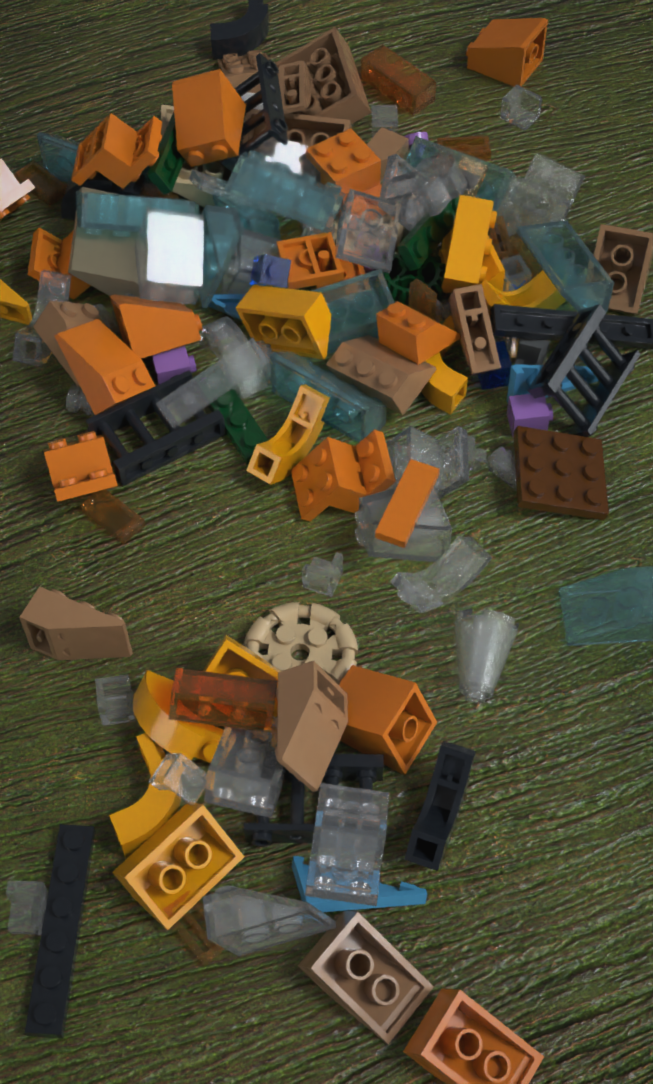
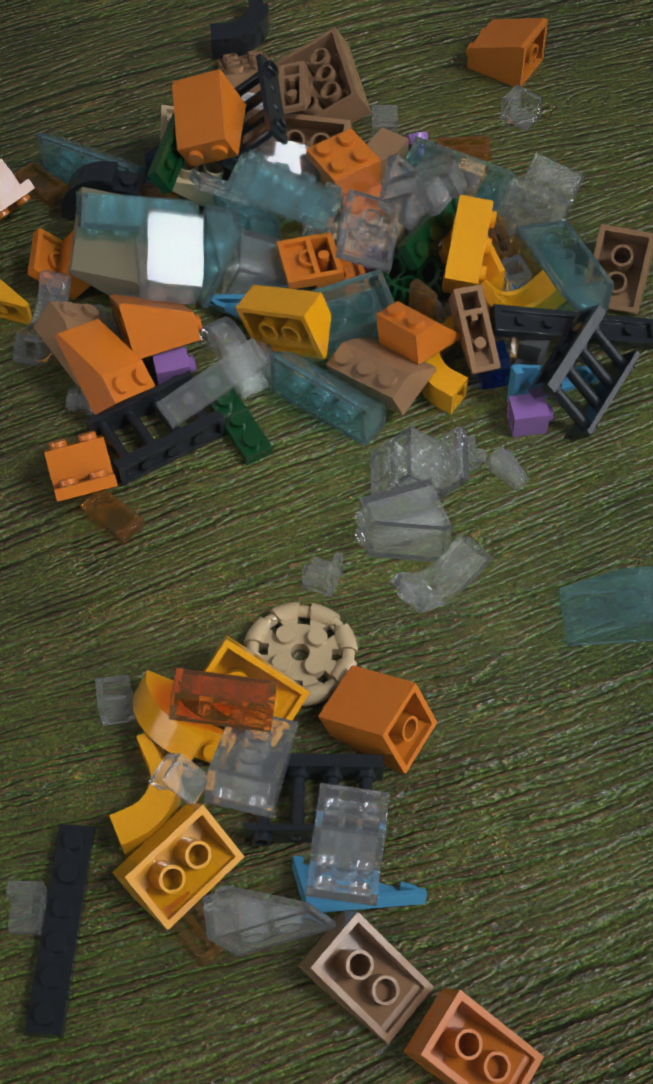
medium nougat slope [19,586,133,660] -> none
orange bracket [71,113,162,189] -> none
light orange arch [246,384,330,485] -> none
clear blue brick [250,254,291,288] -> none
medium nougat slope [275,660,348,792] -> none
orange bracket [291,429,396,522] -> none
clear orange brick [361,45,436,116] -> none
orange tile [375,459,440,548] -> none
black arch [404,740,476,871] -> none
clear cone [454,609,519,703] -> none
reddish brown plate [513,426,609,520] -> none

